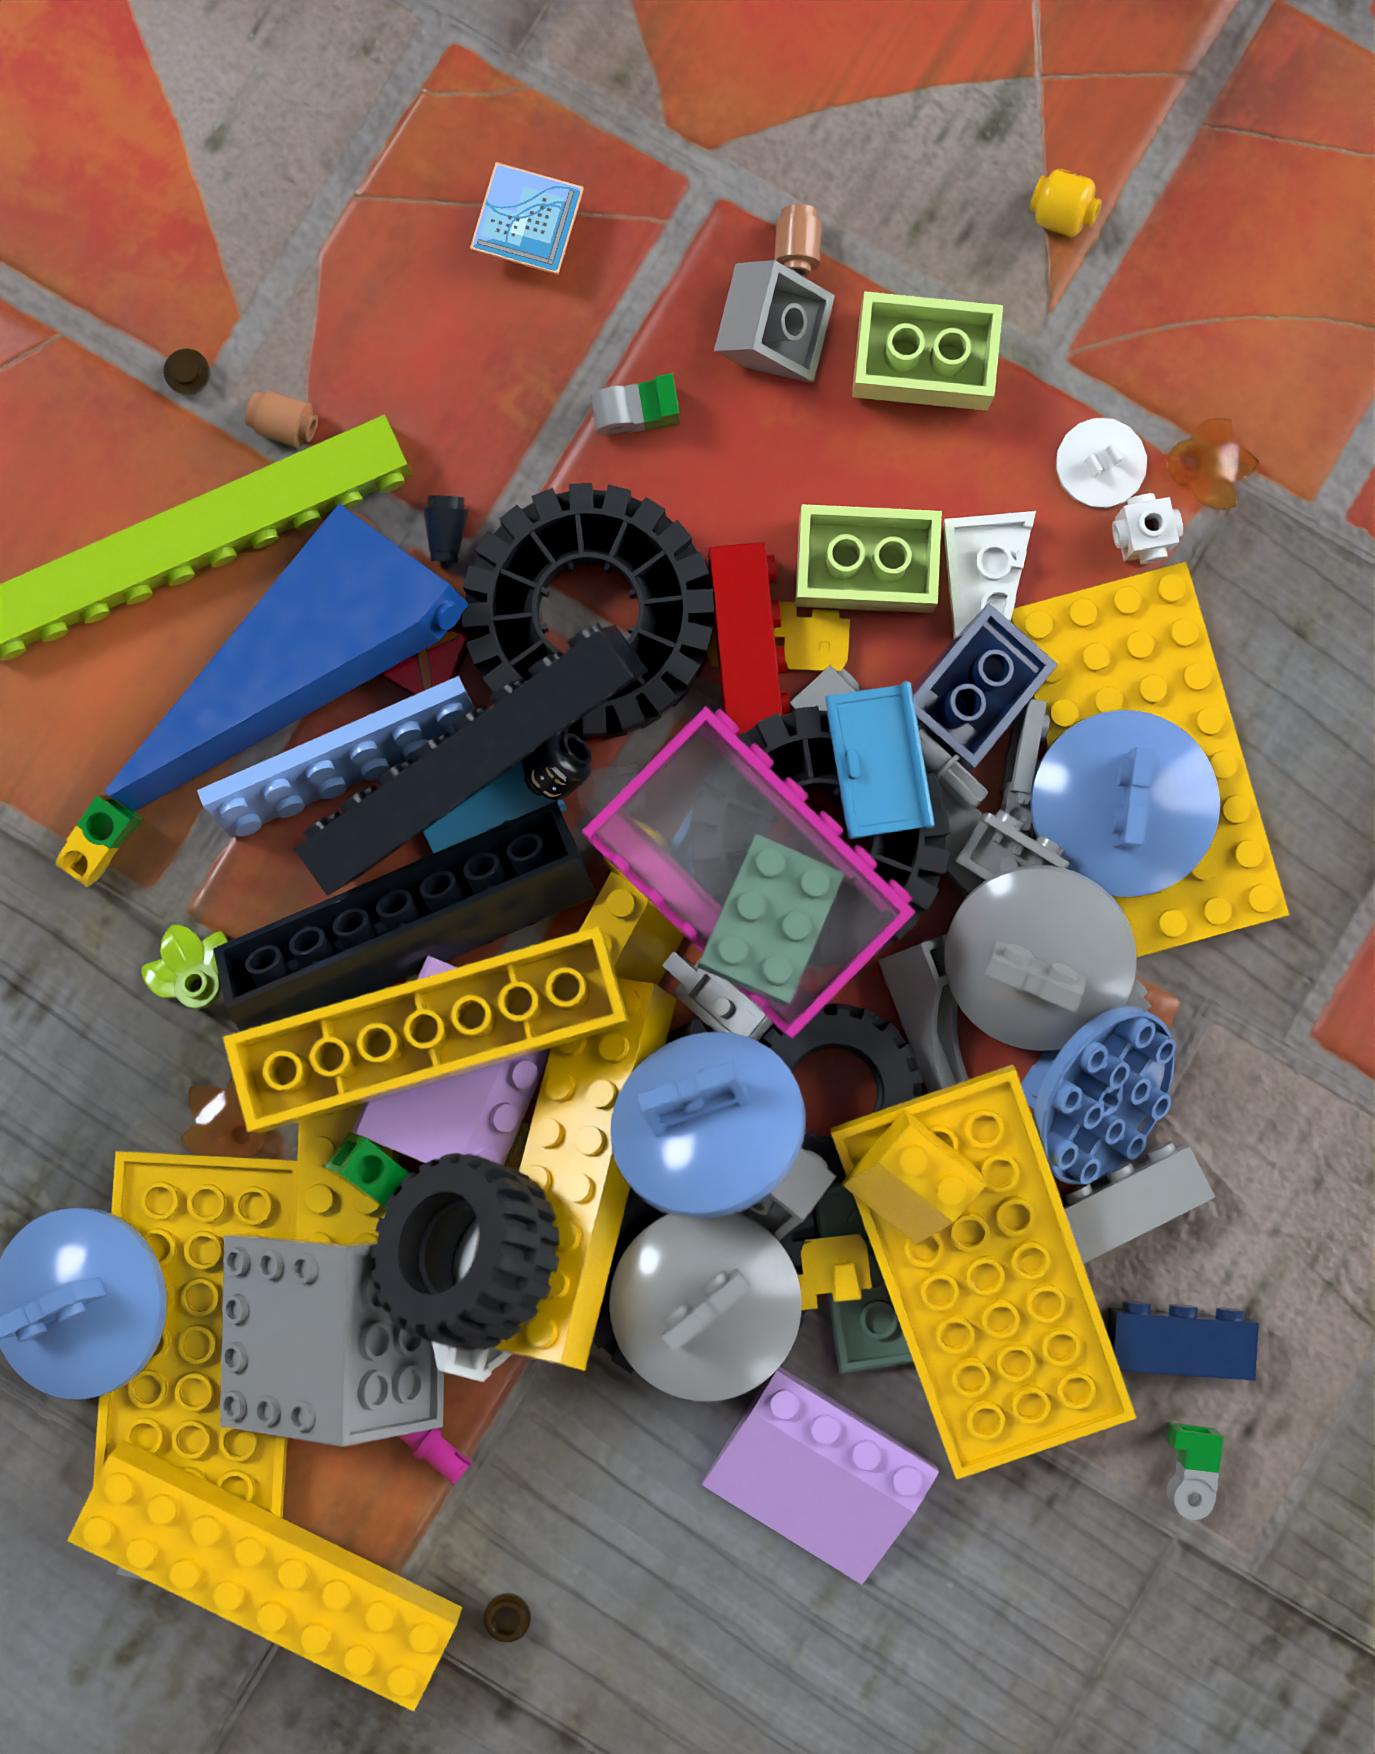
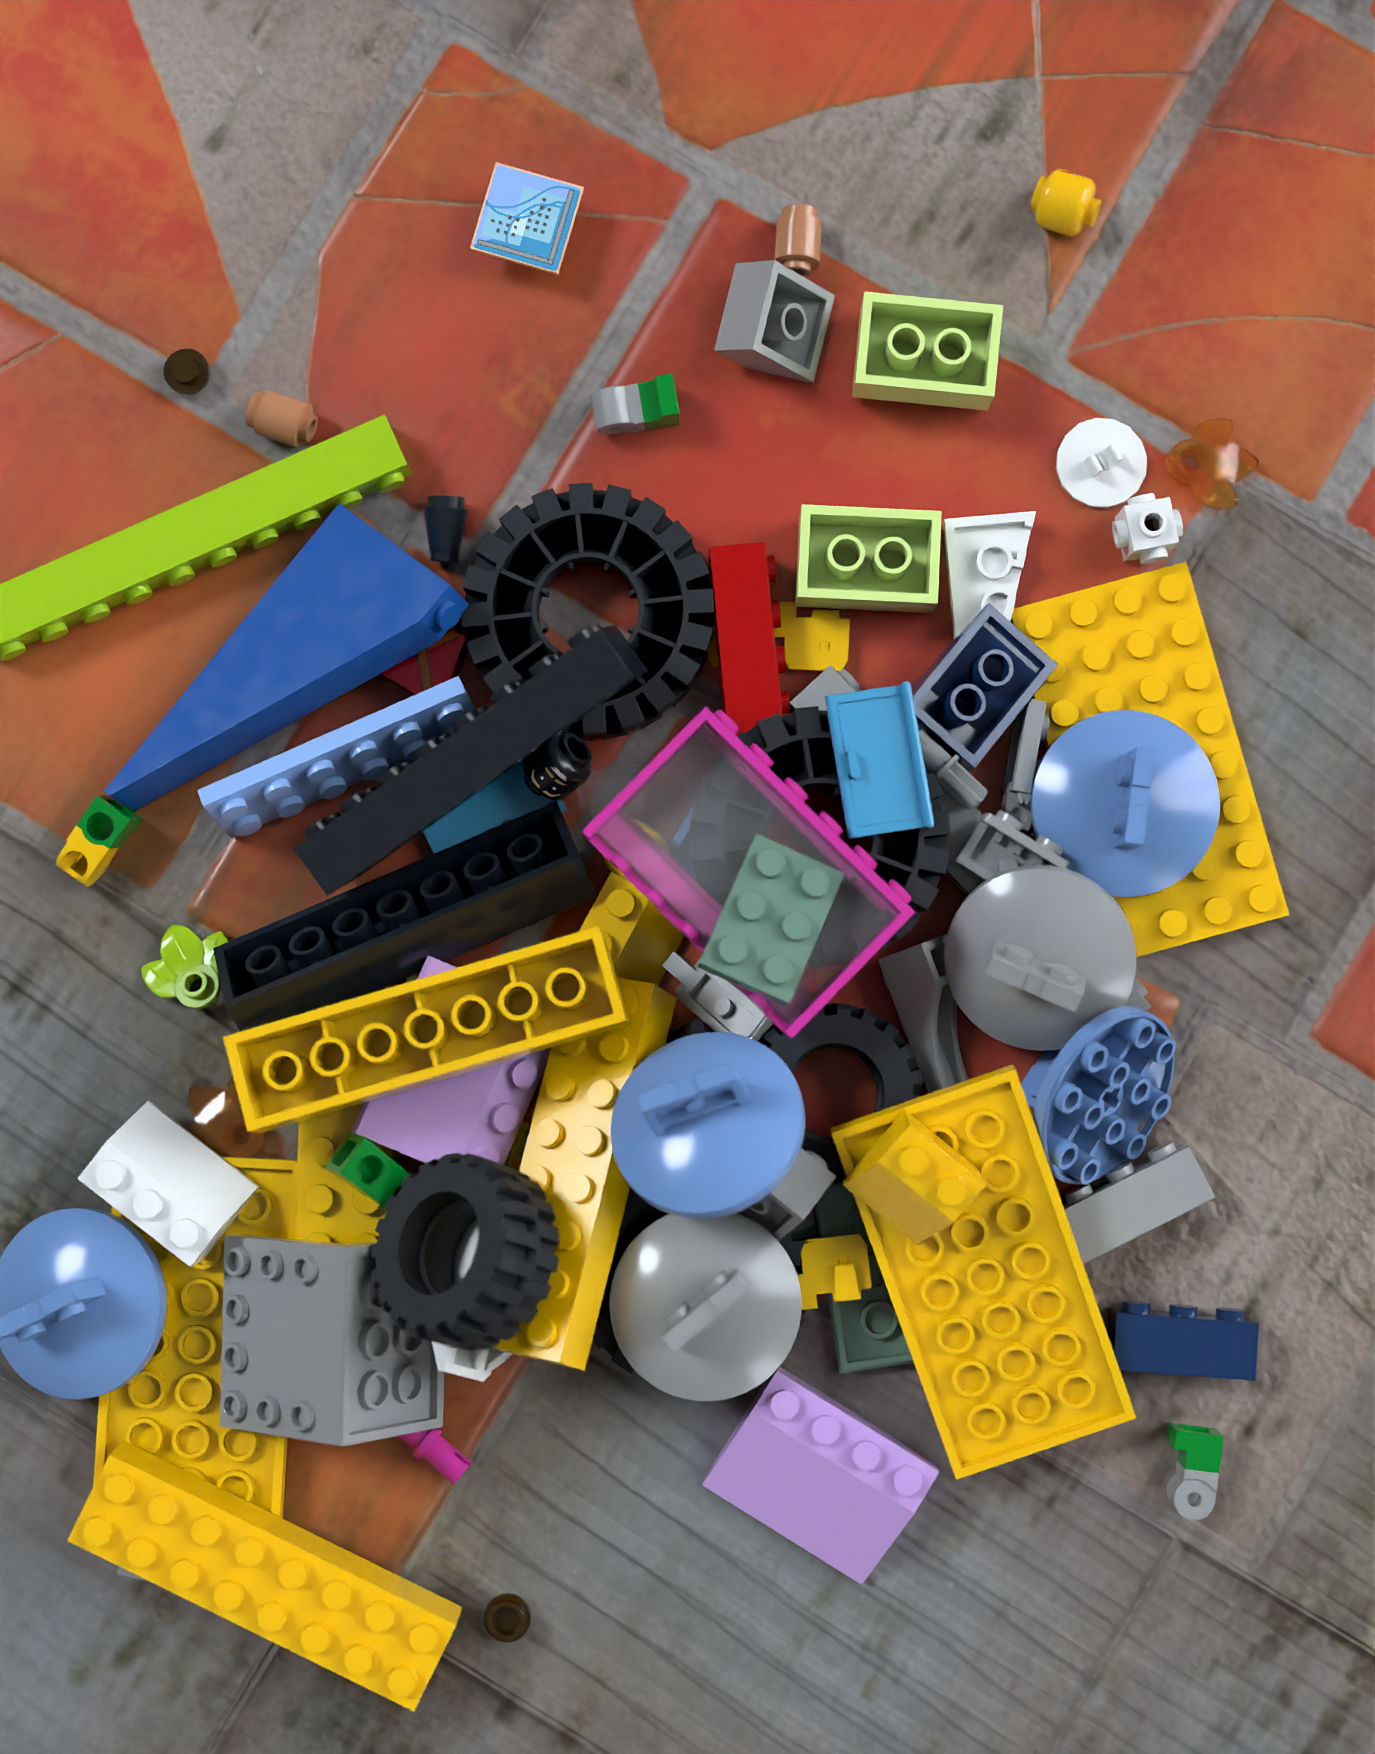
none -> white slope [77,1101,260,1267]

